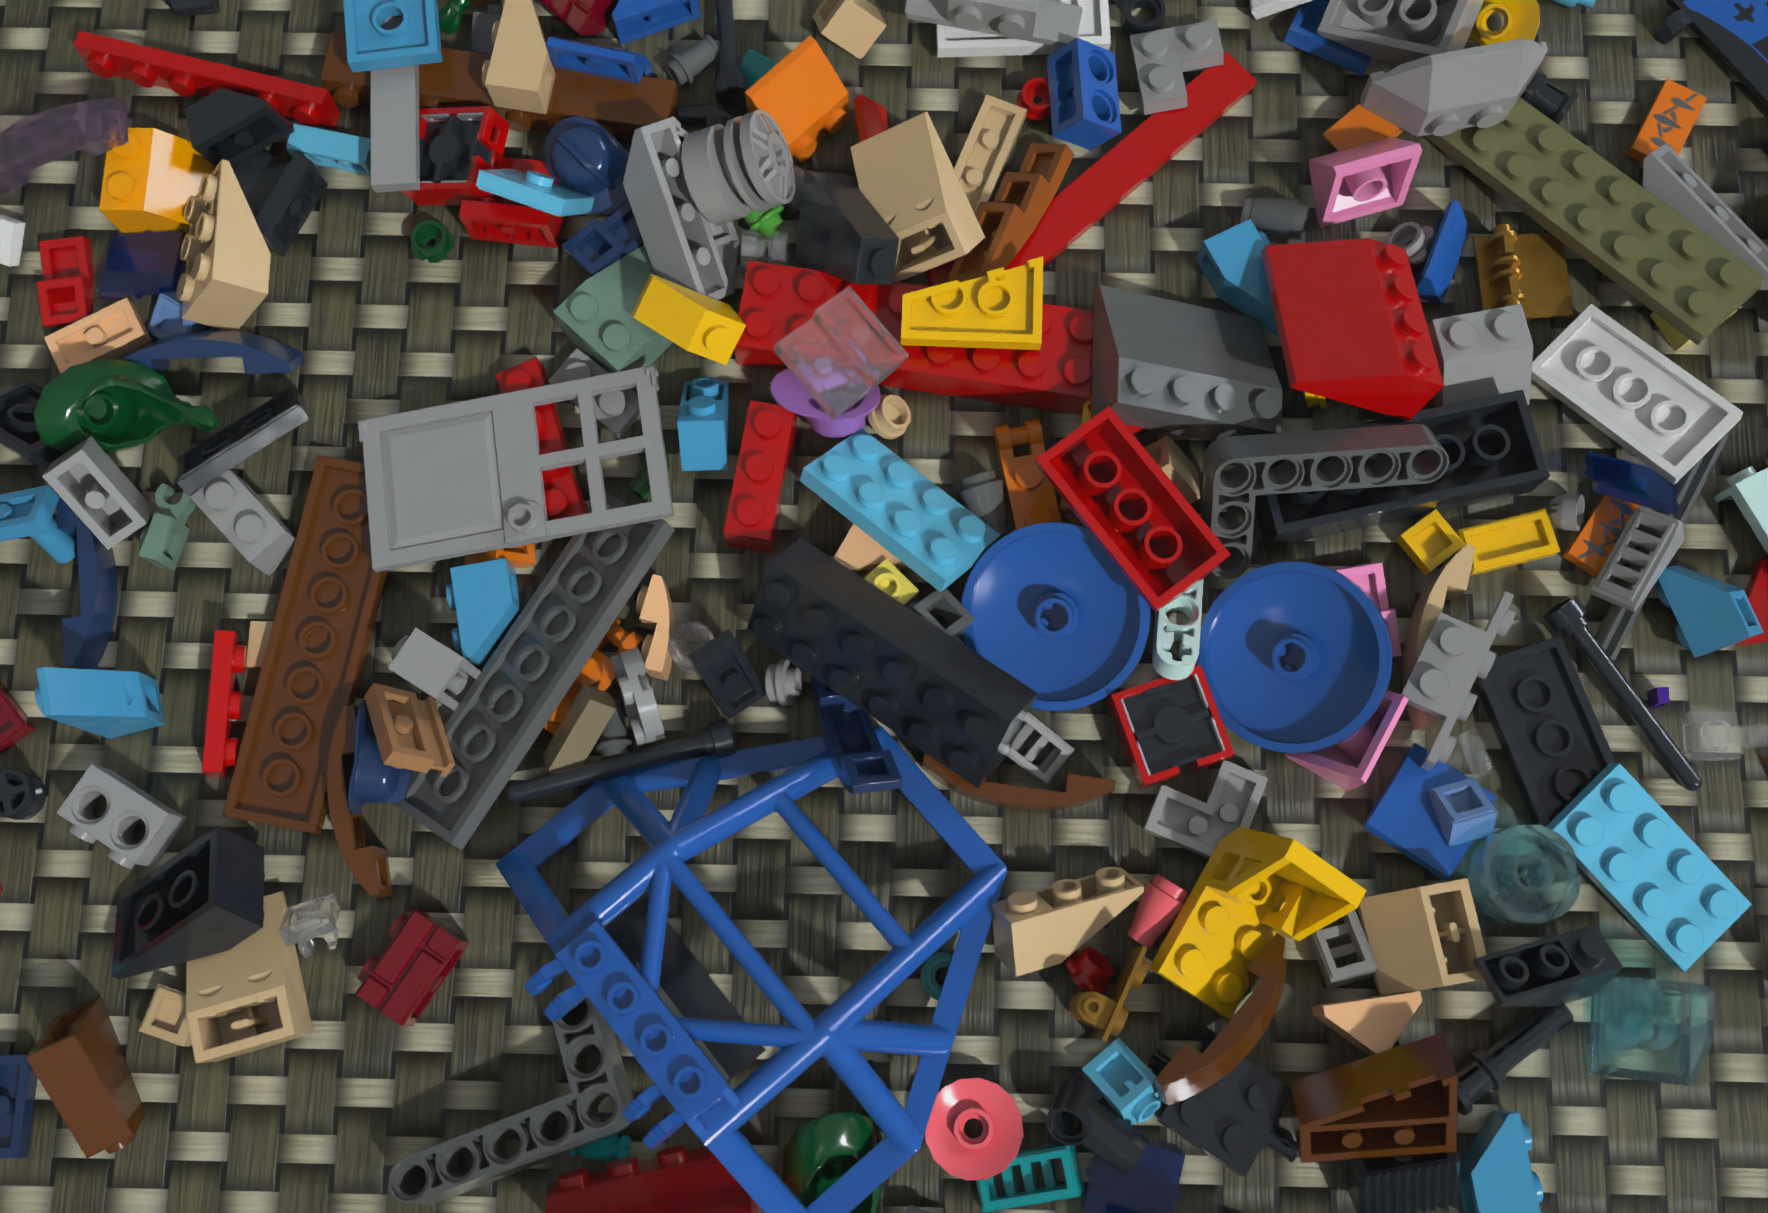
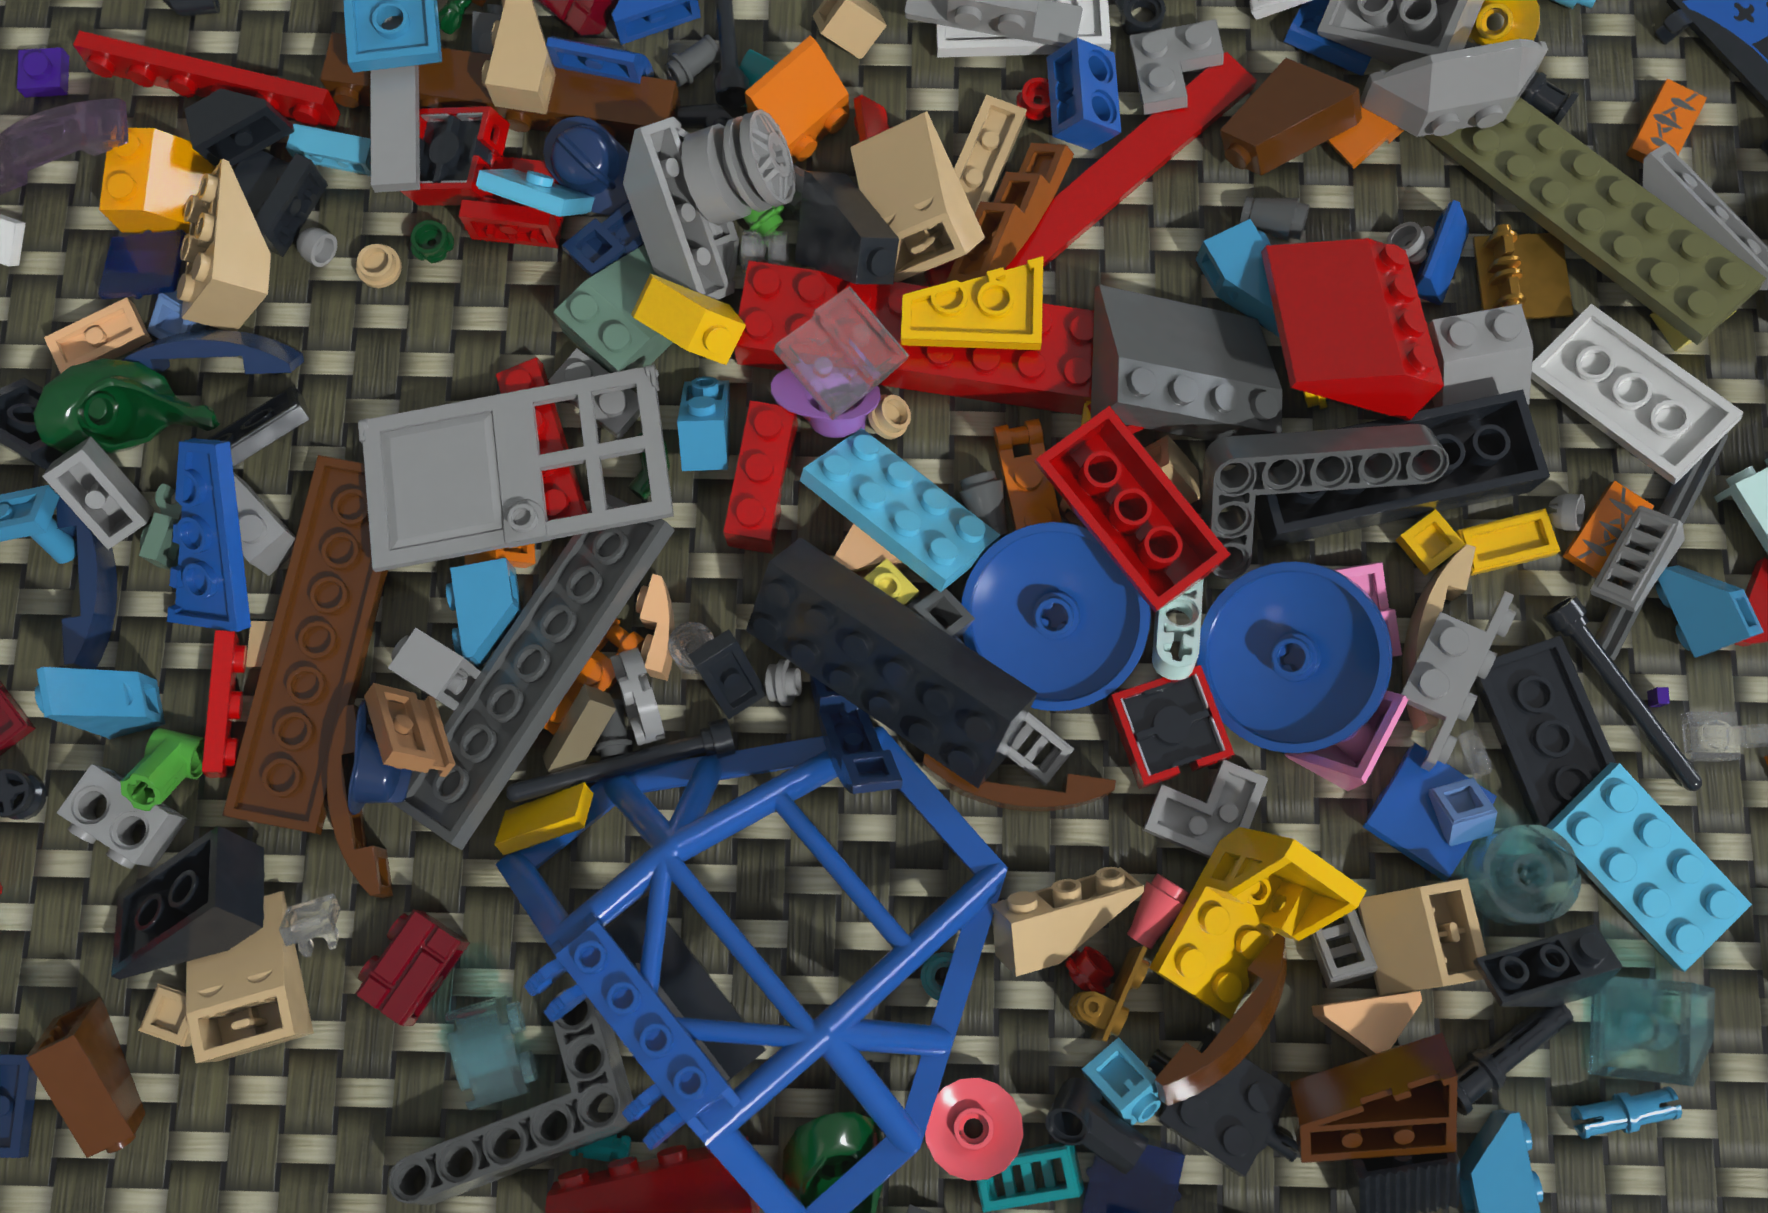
red slope [37,236,94,328] -> none
bright pink slope [1308,137,1422,228] -> none
clear blue piece [1585,451,1679,515] -> none
none -> dark purple plate [17,47,70,98]
none -> bright green piece [121,728,205,811]
none -> blue wing [167,438,251,632]
none -> light grey hinge [296,227,337,267]
none -> tan plate [356,244,402,288]
none -> clear light blue brick [445,995,539,1111]
none -> yellow tile [494,782,594,855]
none -> reddish brown slope [1220,58,1362,176]
none -> dark azure pin [1571,1086,1682,1139]

